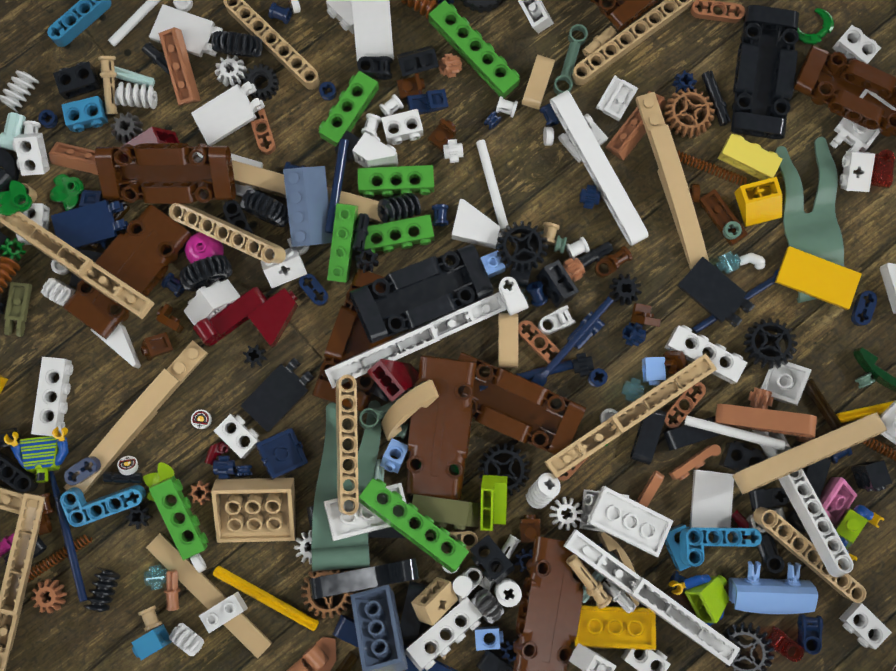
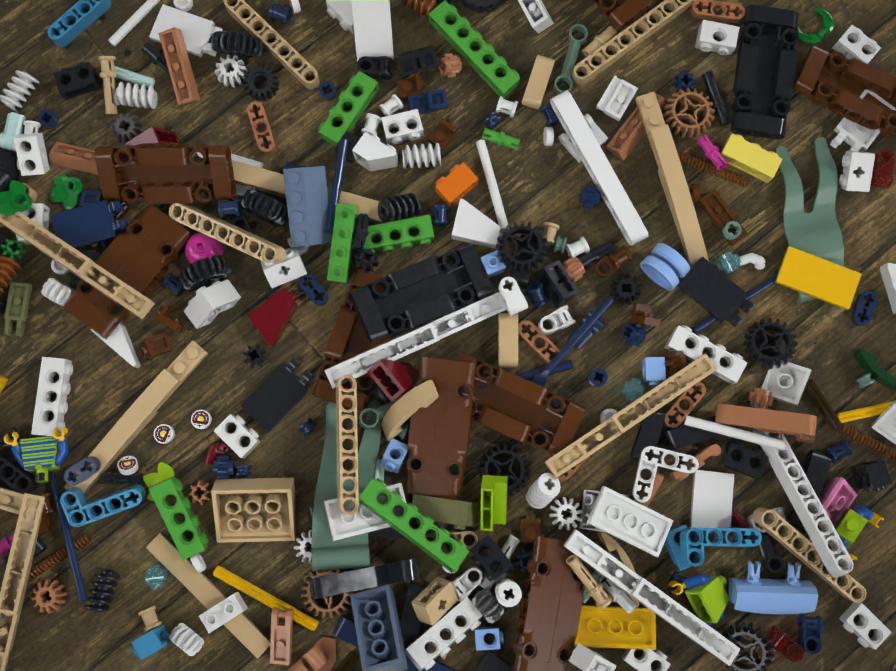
dark azure brick [61,96,108,132] -> none
black gear [126,505,153,530] -> none
nougat axle [164,570,180,611] -> none
white tile [191,81,265,146] -> none
dark red beam [193,287,267,346] -> none
dark blue plate [255,428,308,480] -> none
bright green brick [358,165,434,198] -> none
white gear [443,139,463,163] -> none
white tile [453,575,473,596] -> none
dark blue gear [500,639,517,665] -> none
black gear [572,353,594,377] -> none
tan beam [732,412,887,494] -> none
yellow slope [734,177,782,227] -> none
black piece [748,488,789,511] -> none
none -> tile [154,424,175,444]
none -> dark blue bush [218,199,241,217]
none -> nougat plate [270,607,294,666]
none -> dark blue bush [298,418,317,437]
none -> white piece [402,143,441,169]
none -> orange brick [435,162,479,207]
none -> bright green pin [481,127,520,151]
none -> white beam [632,446,699,503]
none -> light blue wheel [640,243,690,291]
none -> white brick [695,20,740,55]
none -> dark pink pin [697,135,728,170]

